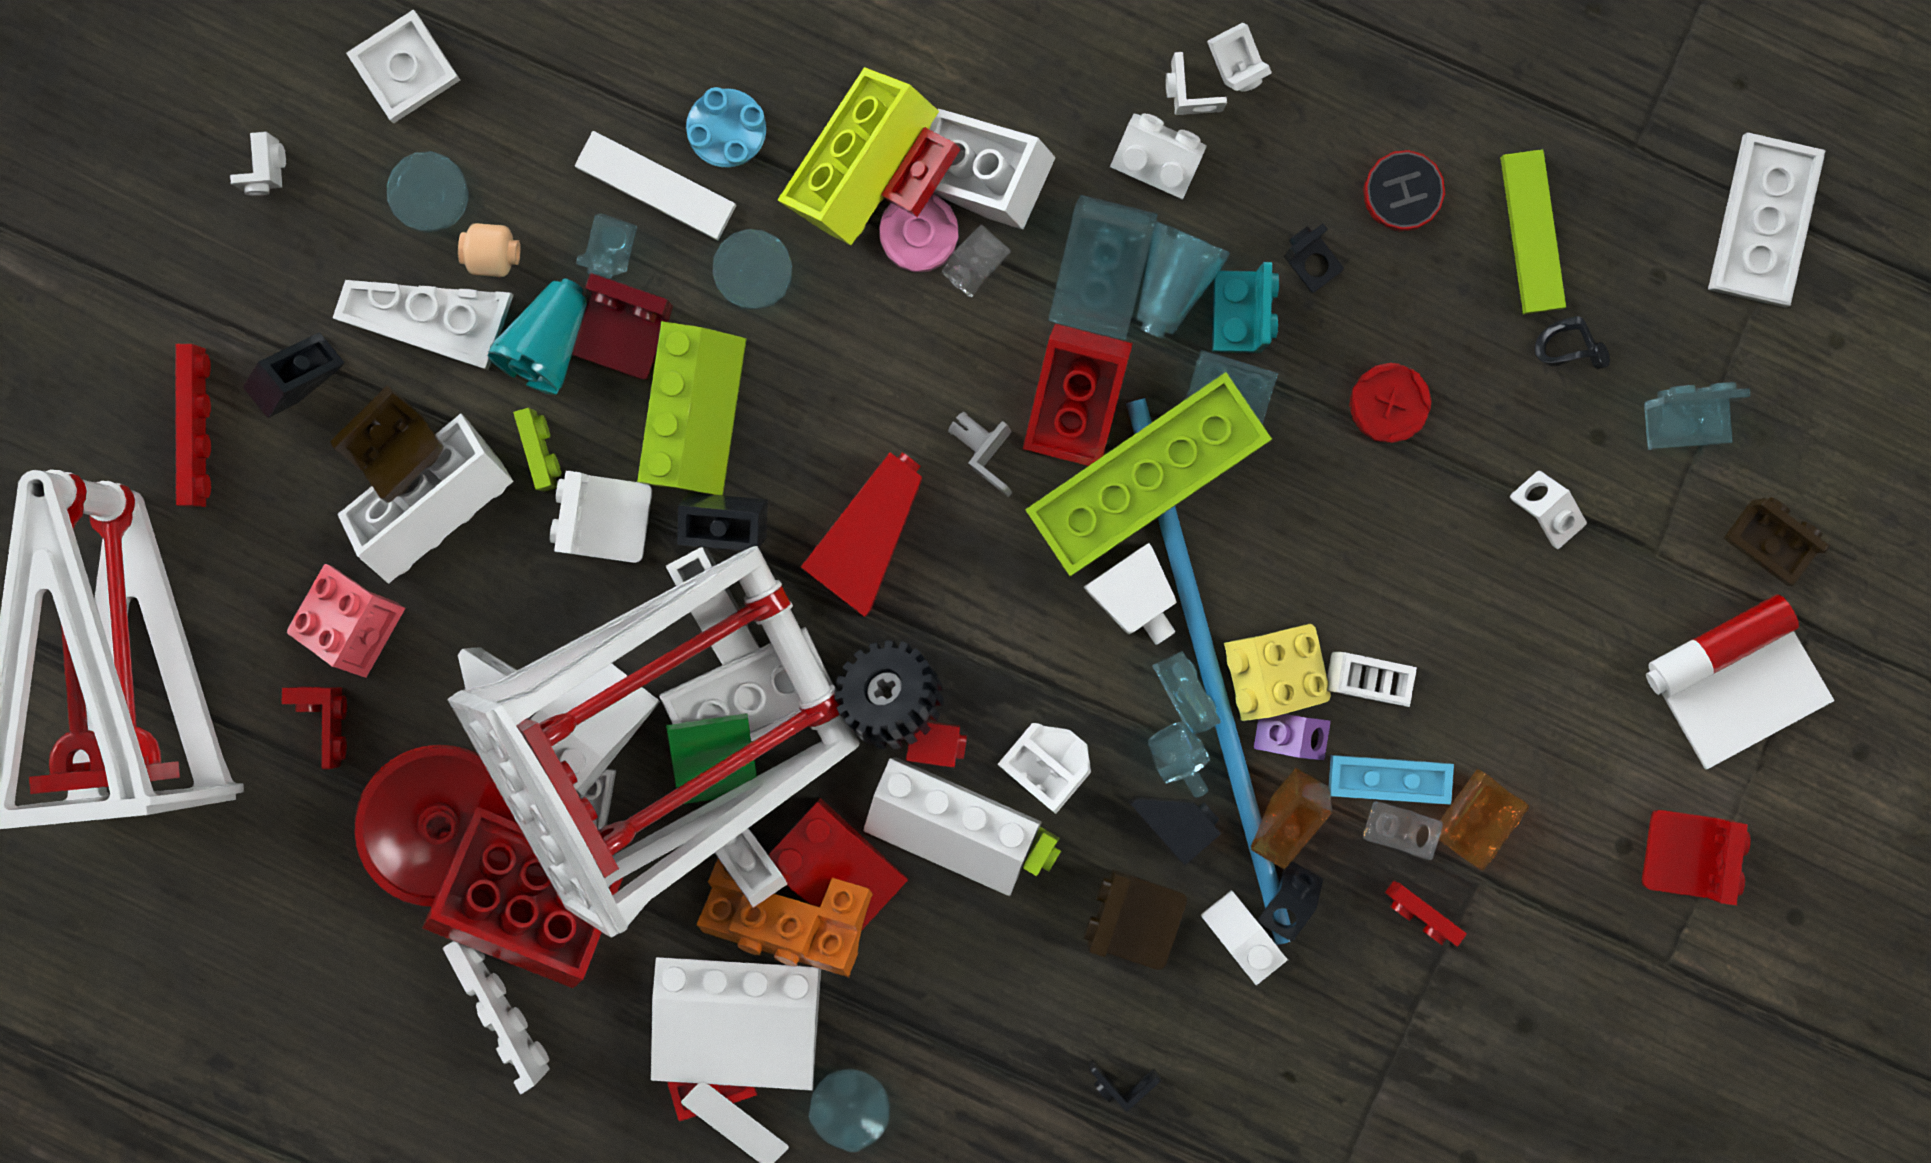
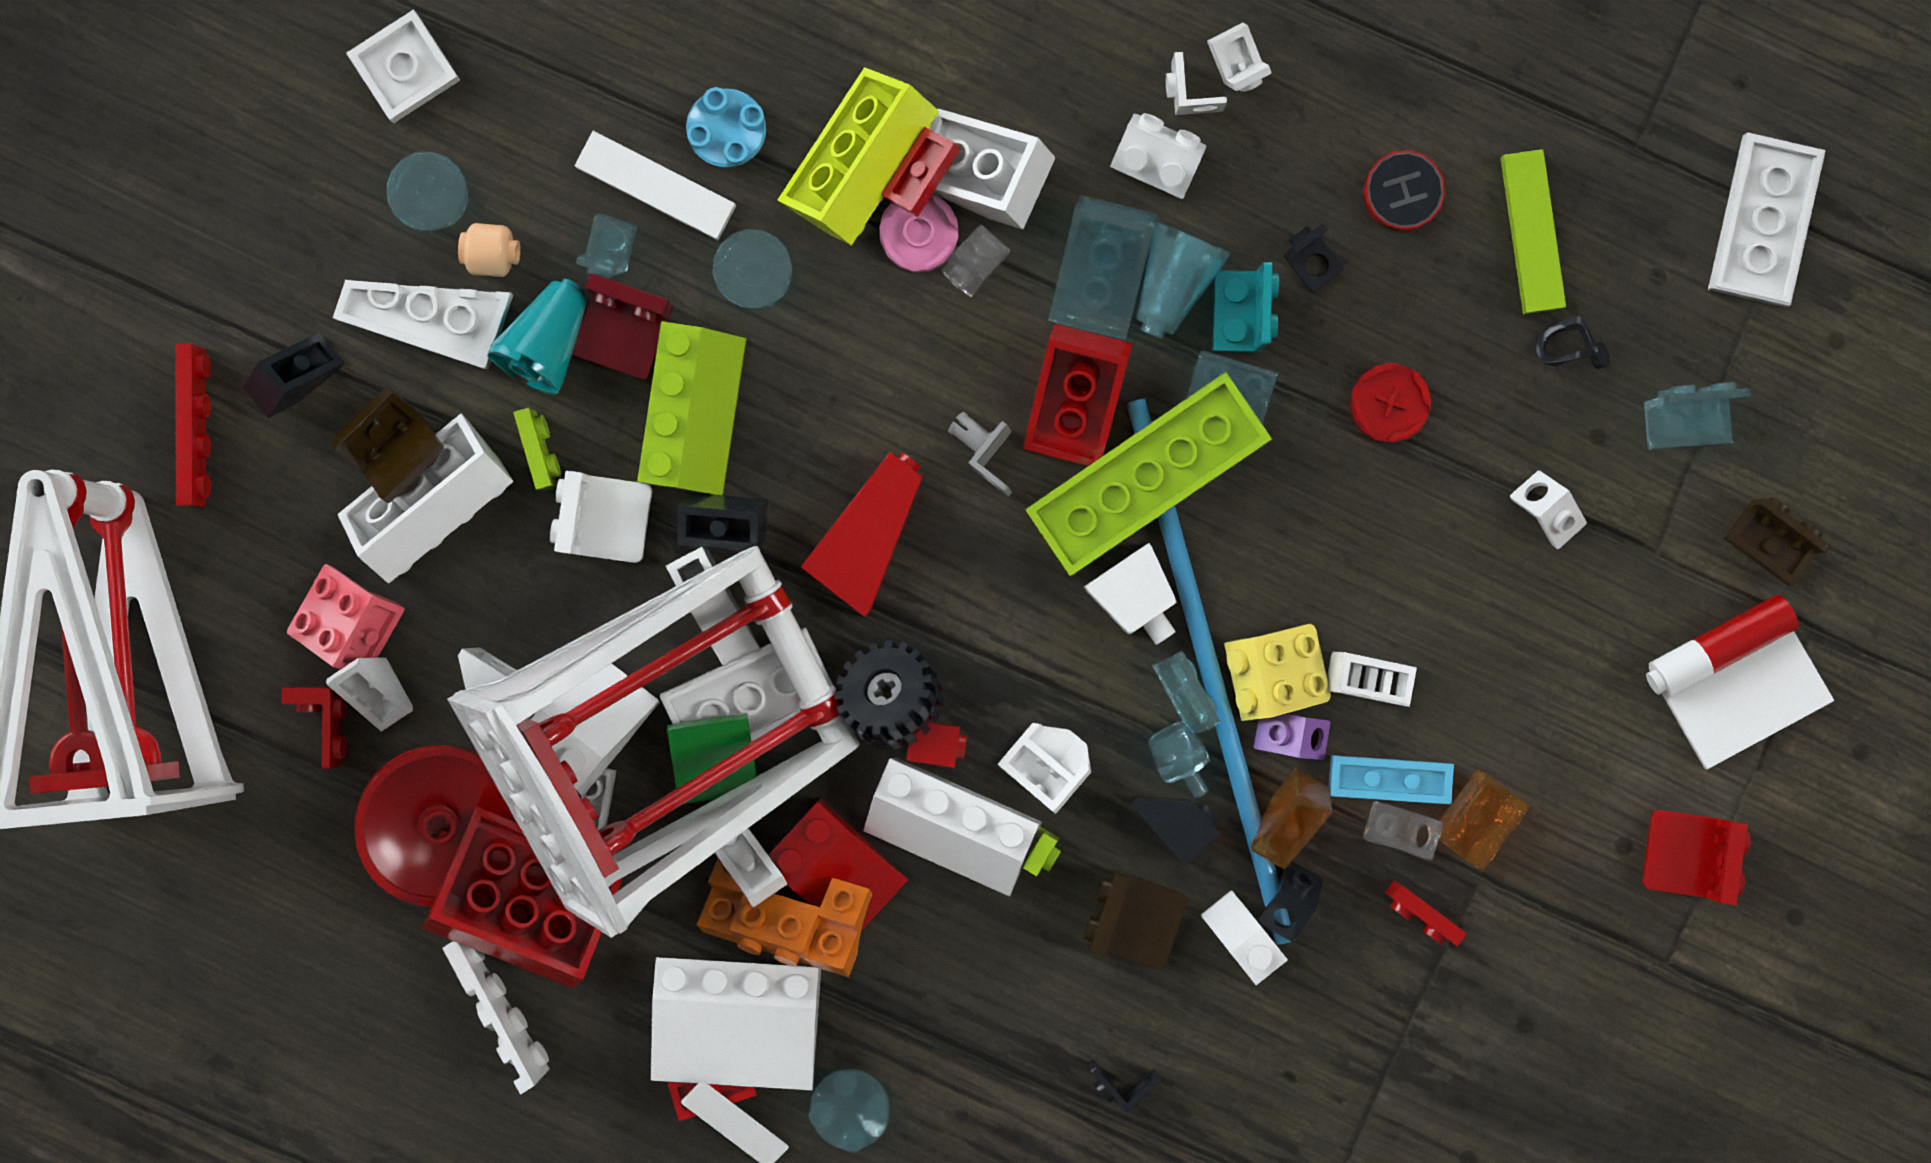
white bracket [230,132,286,196] -> none
none -> white slope [326,658,413,731]

